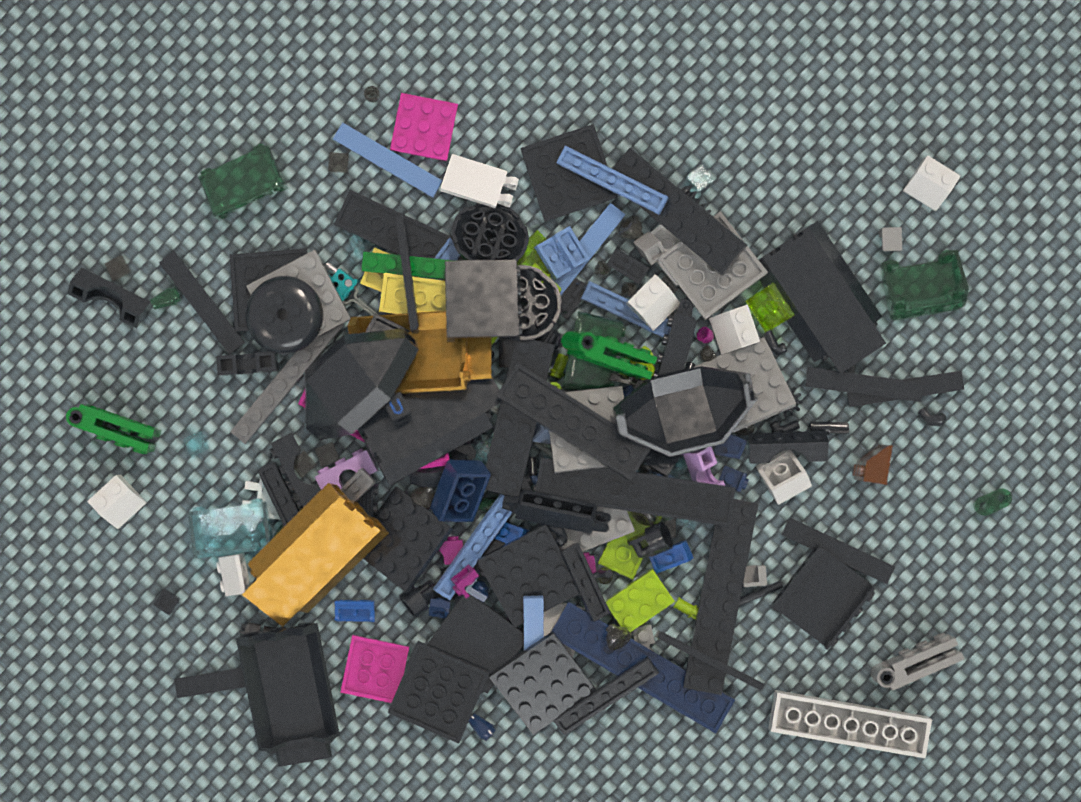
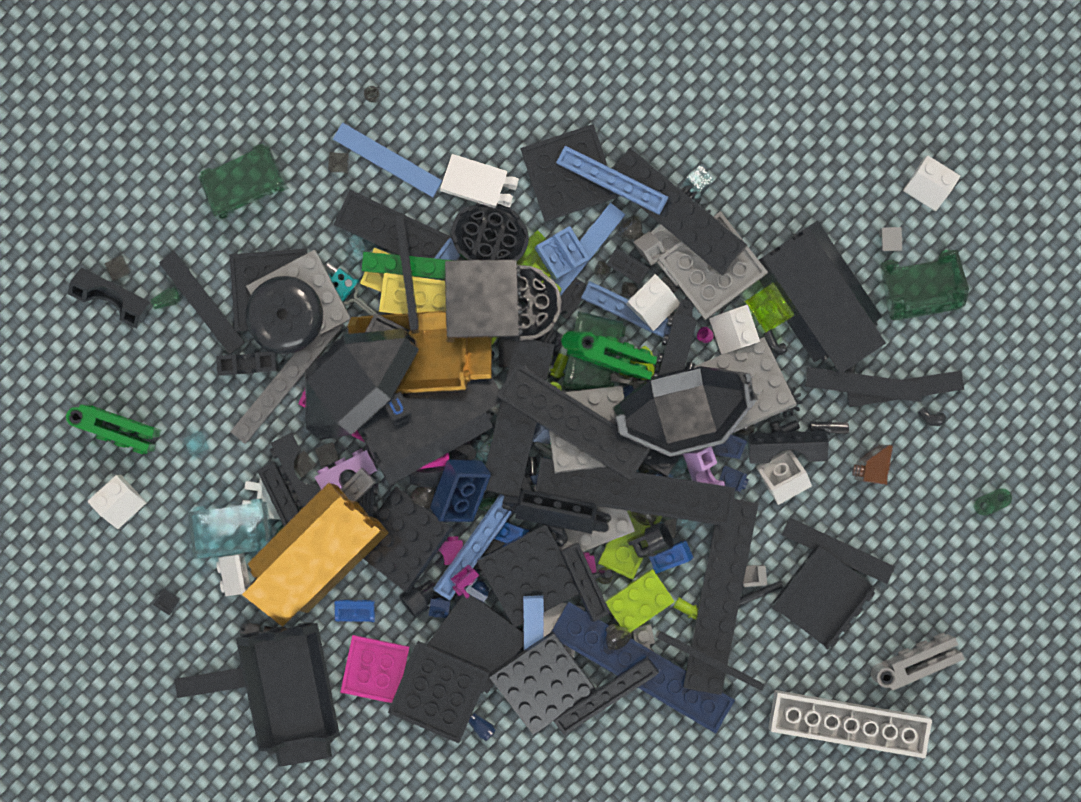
dark pink plate [390,93,458,161] -> none
clear smoke hinge [700,344,717,361] -> none

